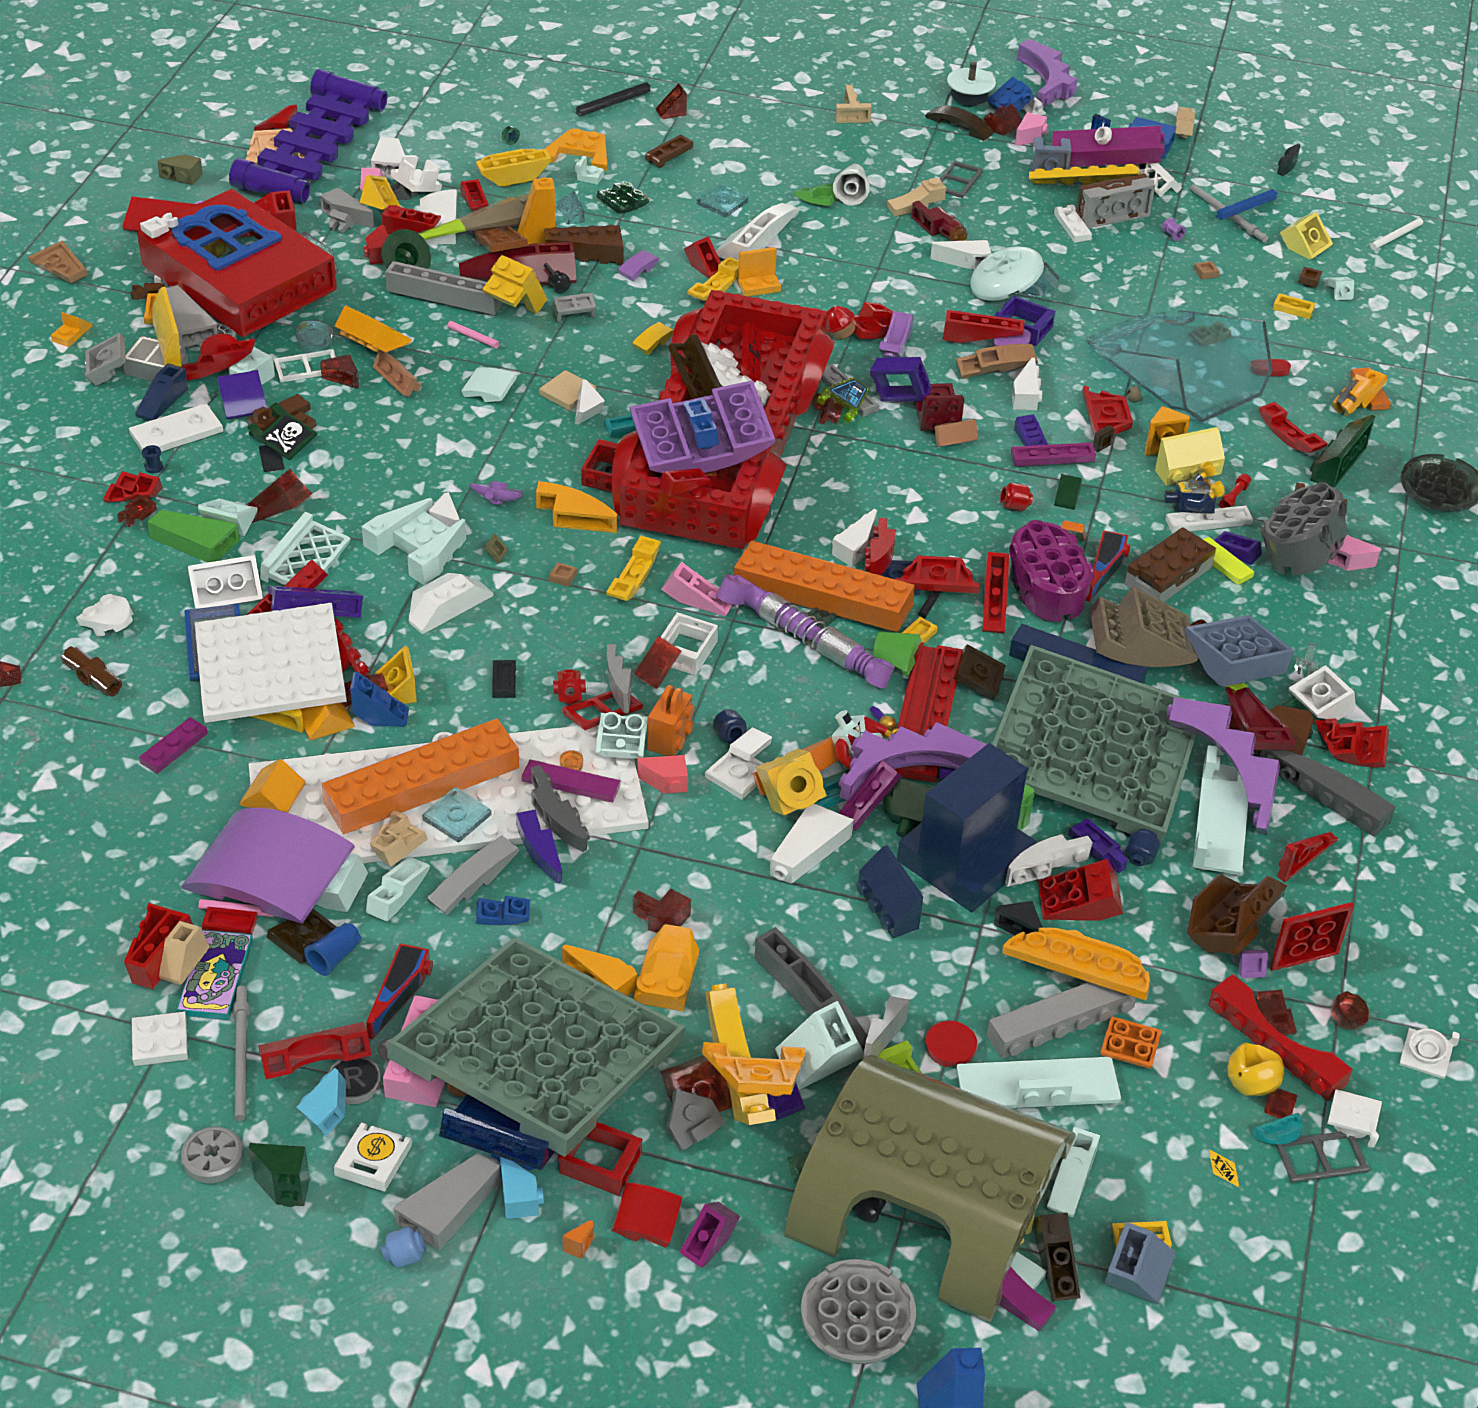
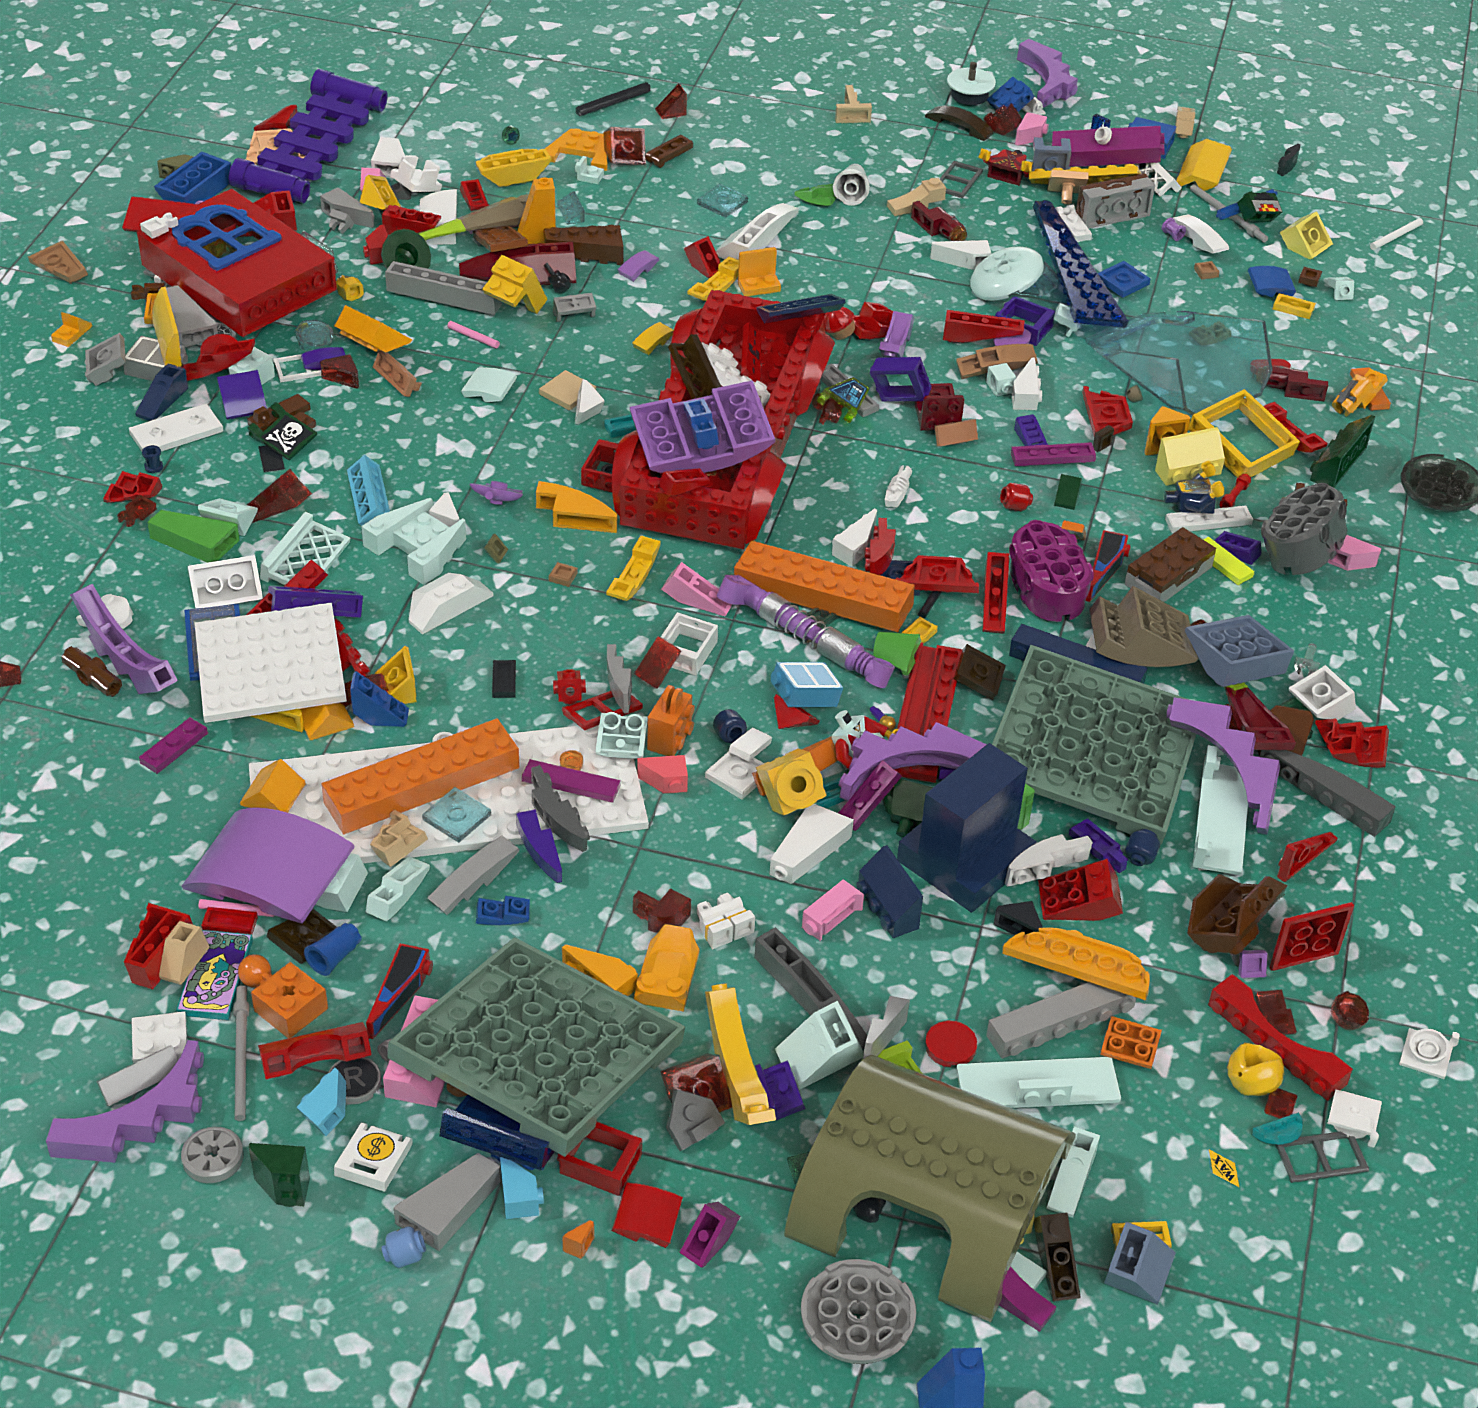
clear green slope [596,181,650,214] -> none
light orange wing [702,1042,806,1096] -> none
none -> medium lavender arch [46,1040,204,1163]
none -> medium lavender arch [70,584,178,694]
none -> tile [96,1045,178,1106]
none -> blue slope [154,151,231,204]
none -> orange brick [238,954,328,1038]
none -> dark purple slope [301,347,347,370]
none -> yellow rock [336,275,364,301]
none -> medium azure fence [347,455,390,526]
none -> clear red slope [603,127,646,165]
none -> white hips [697,893,755,949]
none -> dark blue slope [756,294,846,324]
none -> dark azure brick [771,662,843,707]
none -> red slope [774,694,820,729]
none -> bright pink window [802,879,864,941]
none -> white hinge [885,465,912,507]
none -> torso [978,148,1033,186]
none -> light aqua brick [986,363,1016,396]
none -> clear blue wing [1033,200,1129,328]
none -> light nougat tile [1048,170,1089,205]
none -> light aqua bracket [1054,303,1081,337]
none -> blue plate [1096,261,1151,298]
none -> white slope [1173,214,1229,253]
none -> yellow slope [1176,139,1232,191]
none -> yellow window [1188,389,1300,478]
none -> dark green brick [1237,191,1283,222]
none -> blue slope [1248,266,1296,298]
none -> dark red plate [1257,365,1328,402]

